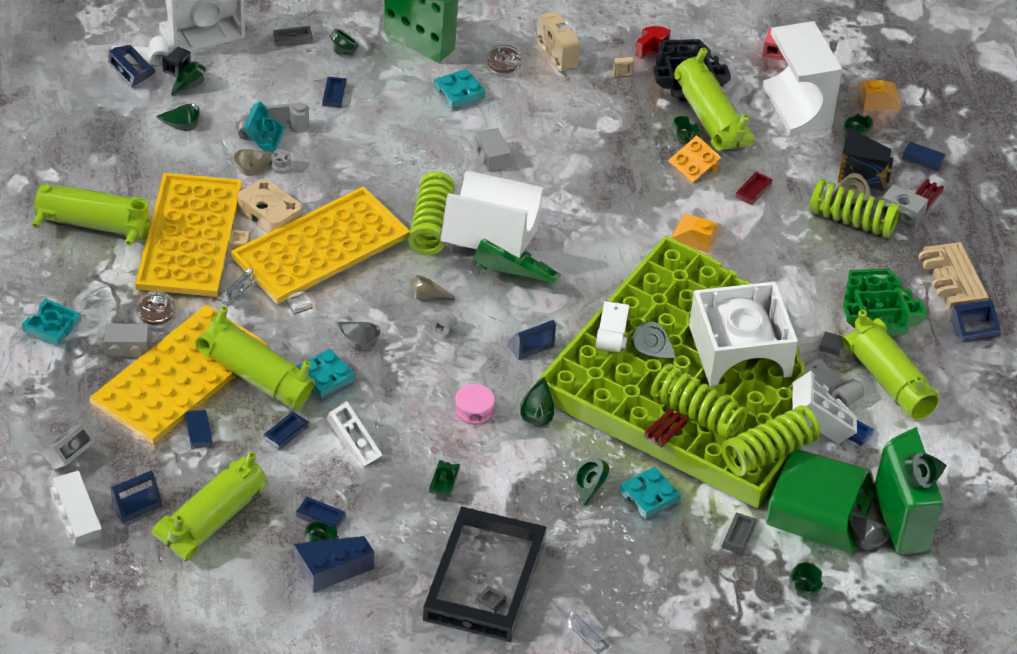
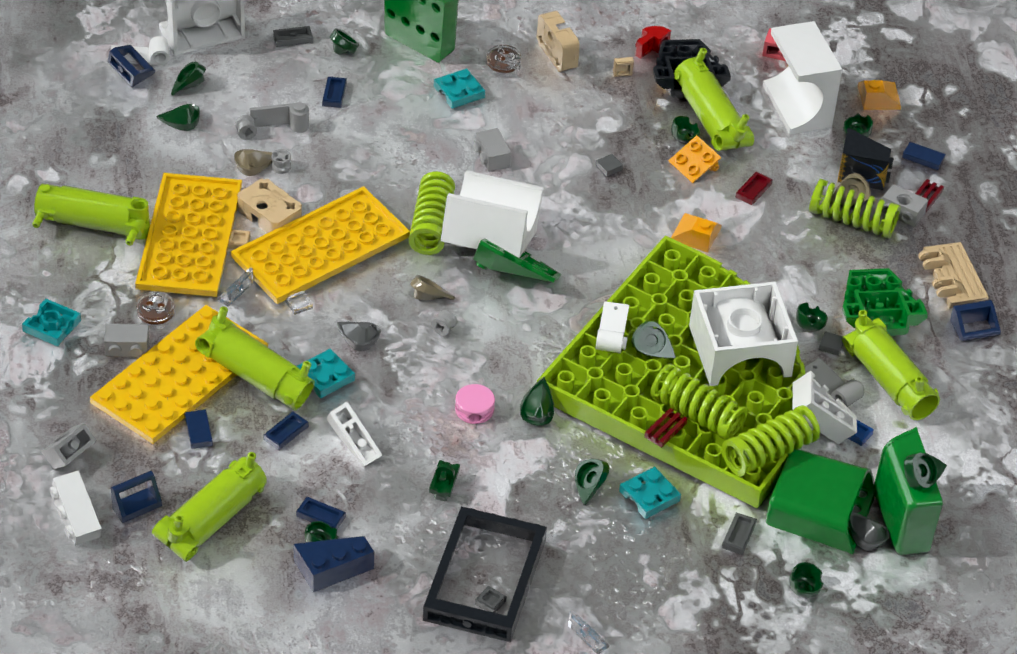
black brick [162,47,191,78] -> none
teal brick [242,101,286,153] -> none
dark blue tile [508,320,556,360] -> none
none -> dark grey tile [596,154,623,177]
none -> dark green hair [796,302,828,331]

